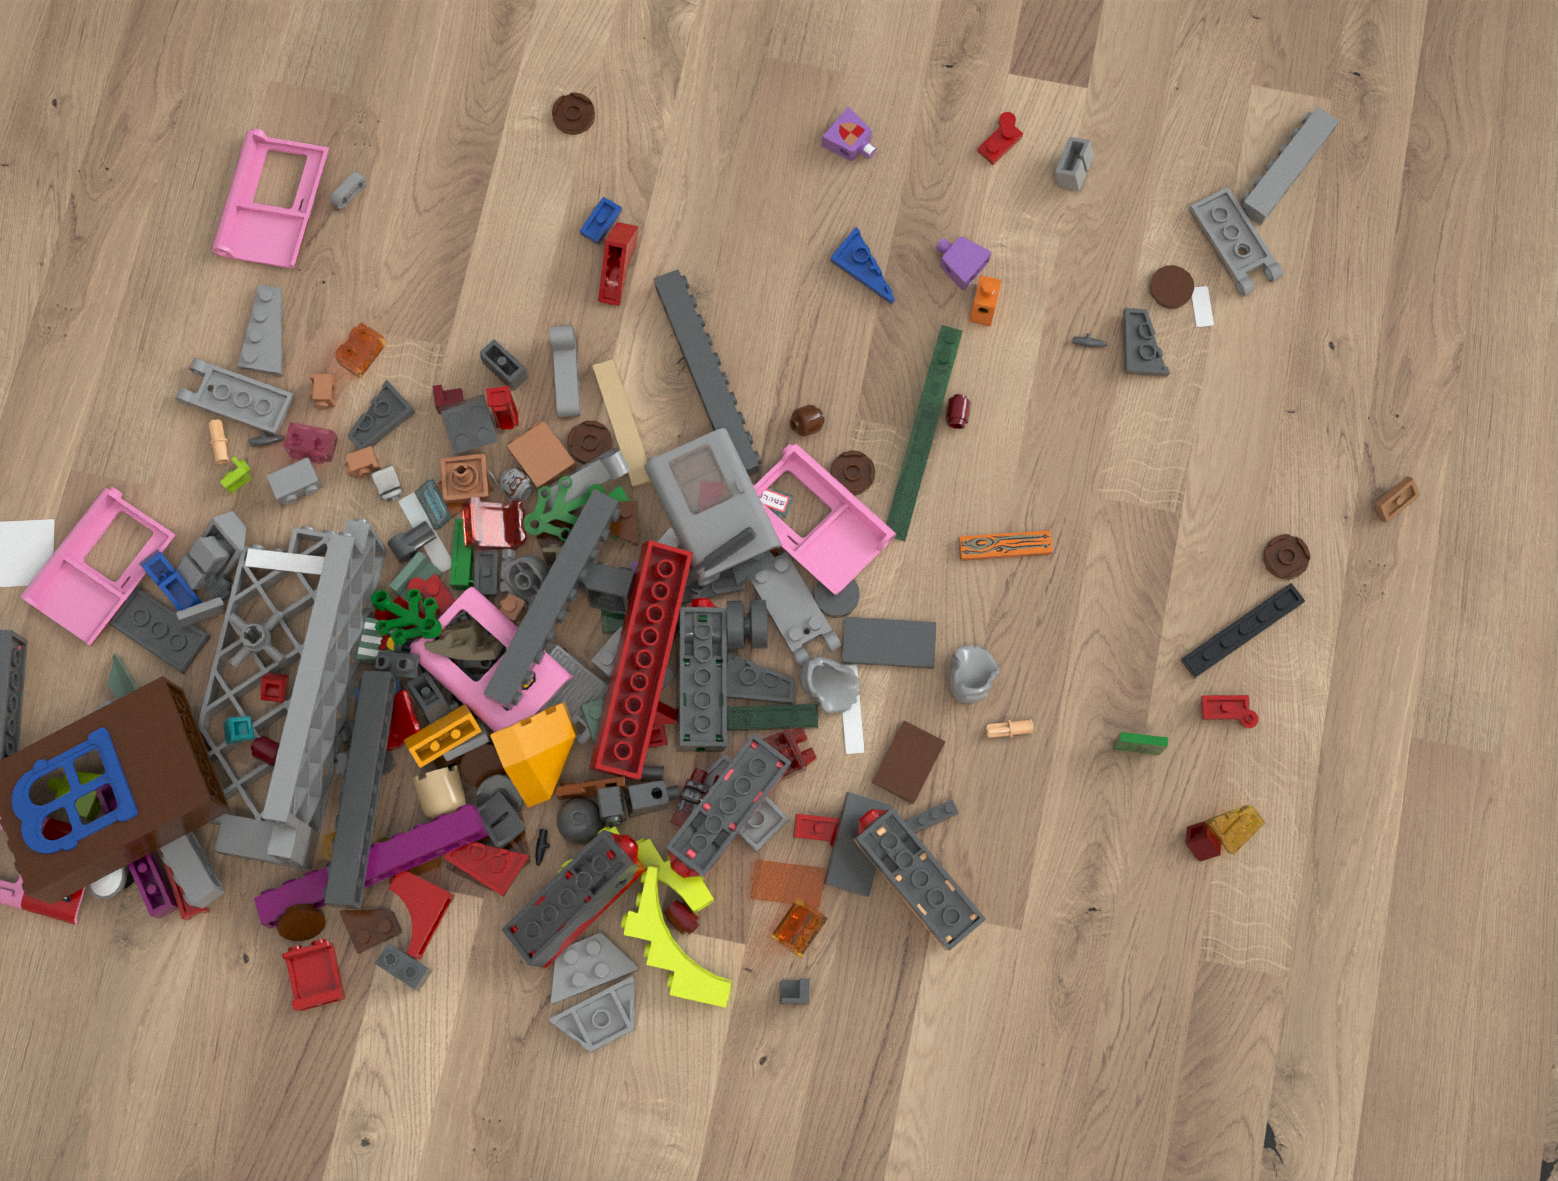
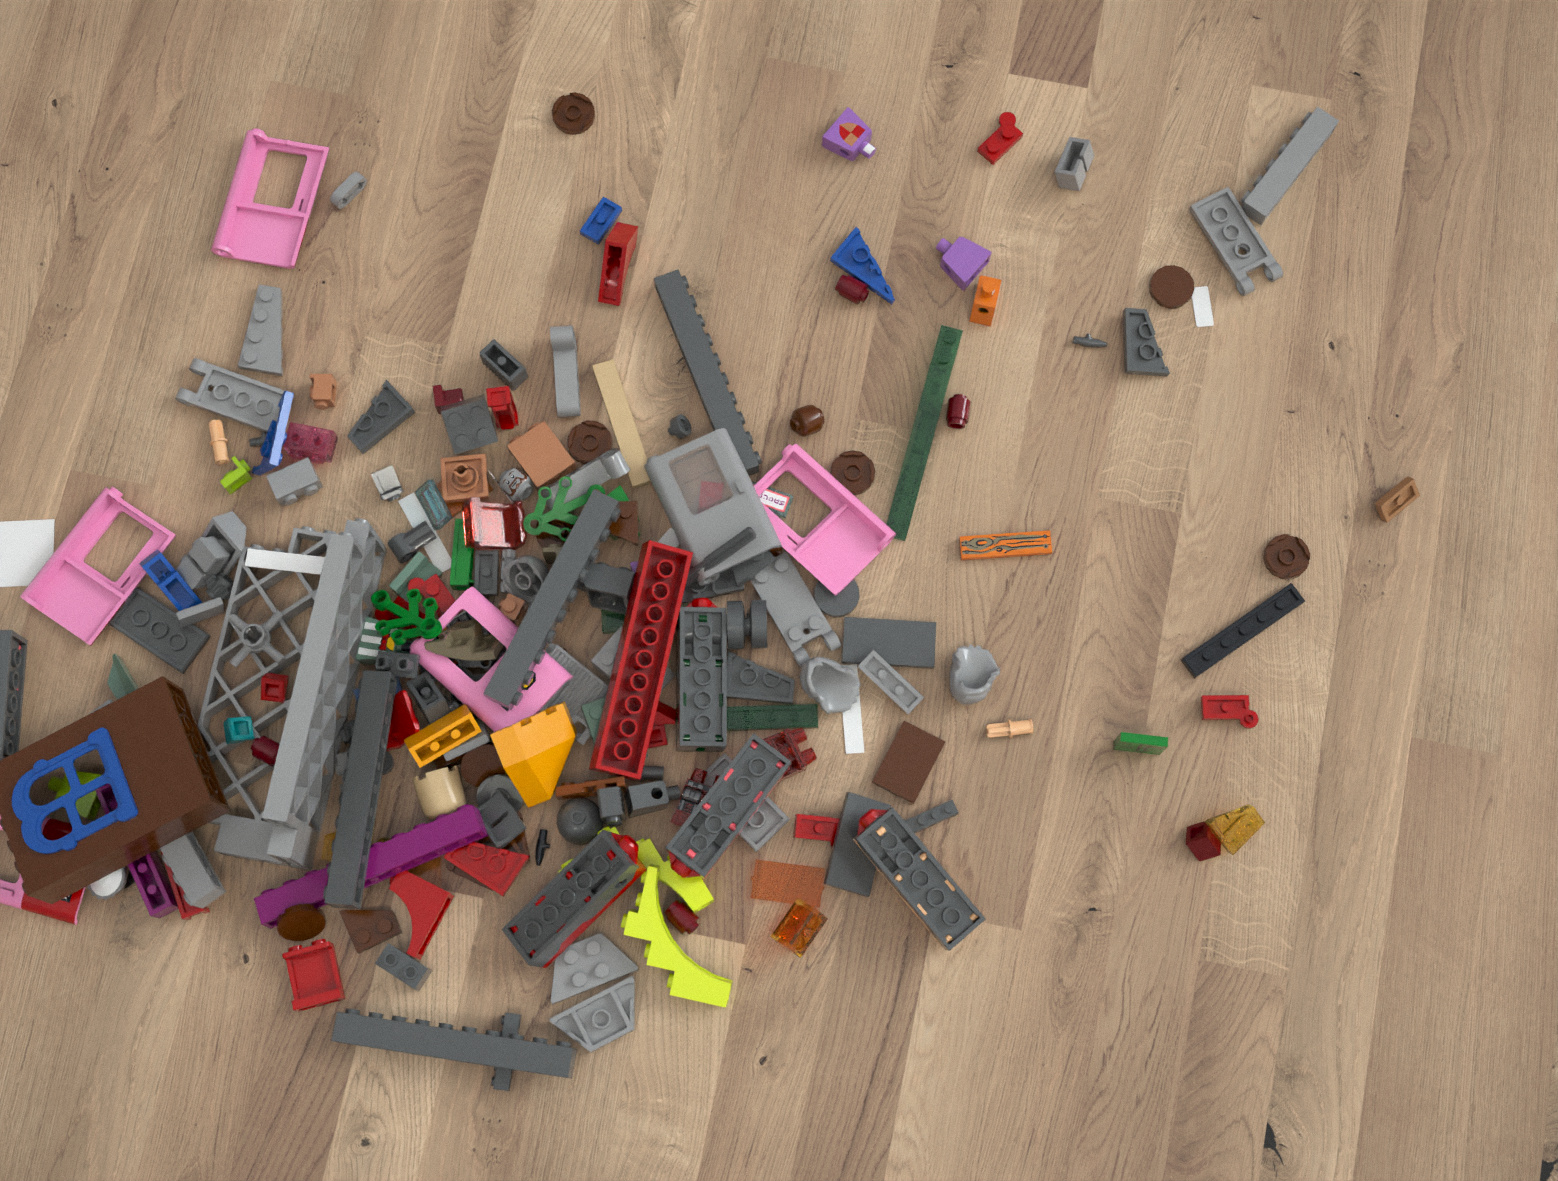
clear orange brick [335,322,387,379] -> none
nougat brick [344,446,381,478] -> none
dark grey panel [780,978,809,1005] -> none
none -> wing [252,390,294,476]
none -> dark grey brick [331,1008,577,1079]
none -> dark grey piece [491,1012,522,1091]
none -> dark grey tile [668,414,692,439]
none -> dark red brick [835,275,869,305]
none -> light grey plate [858,650,924,714]

